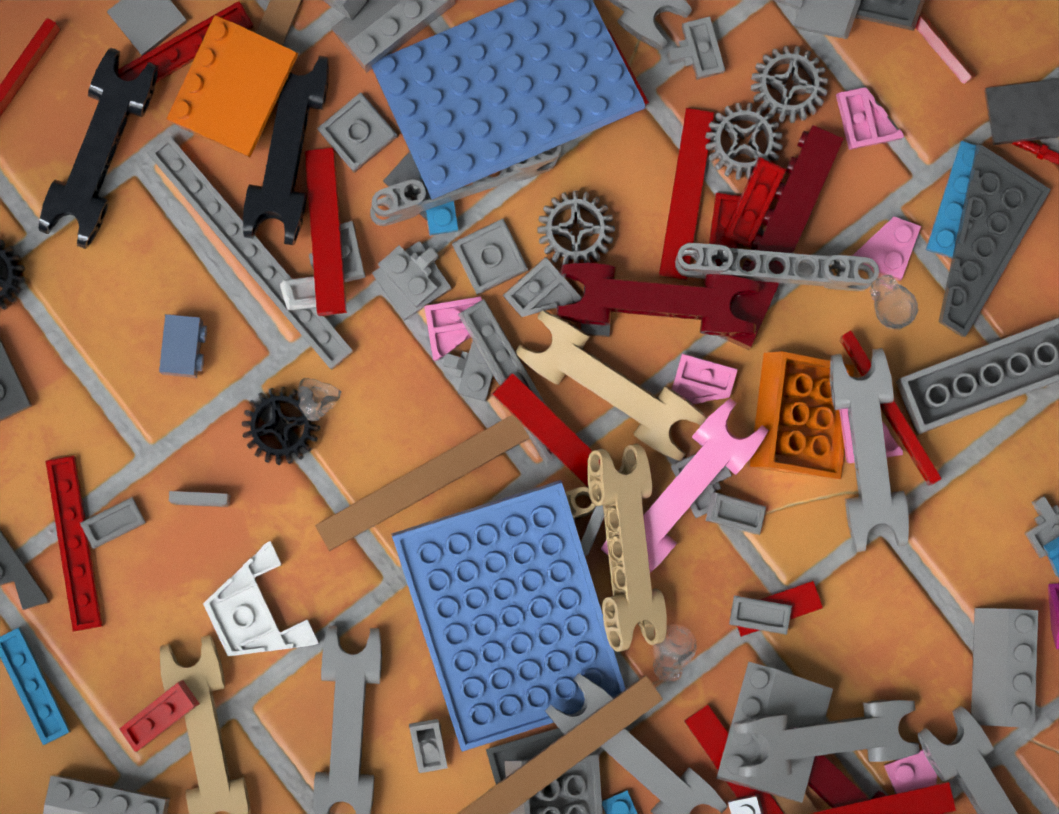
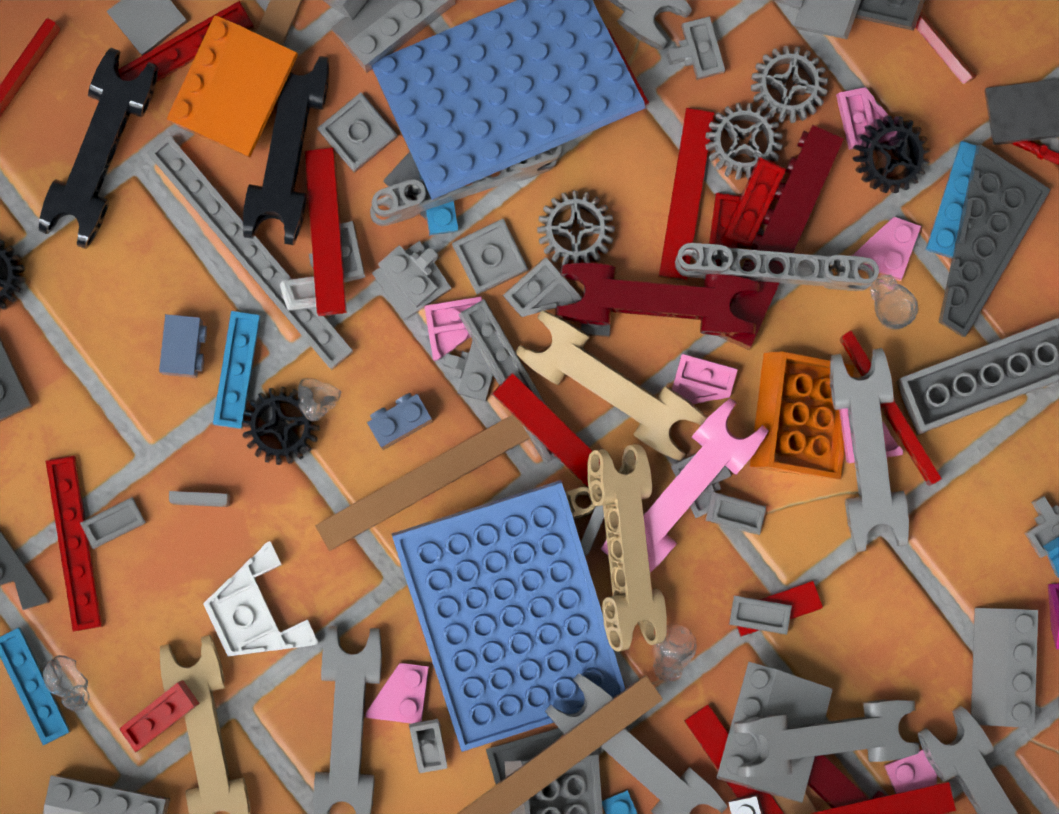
none -> clear hair [43,655,90,711]
none -> dark azure plate [213,311,261,429]
none -> bright pink wing [365,663,429,724]
none -> sand blue brick [367,393,433,450]
none -> black gear [852,115,931,193]

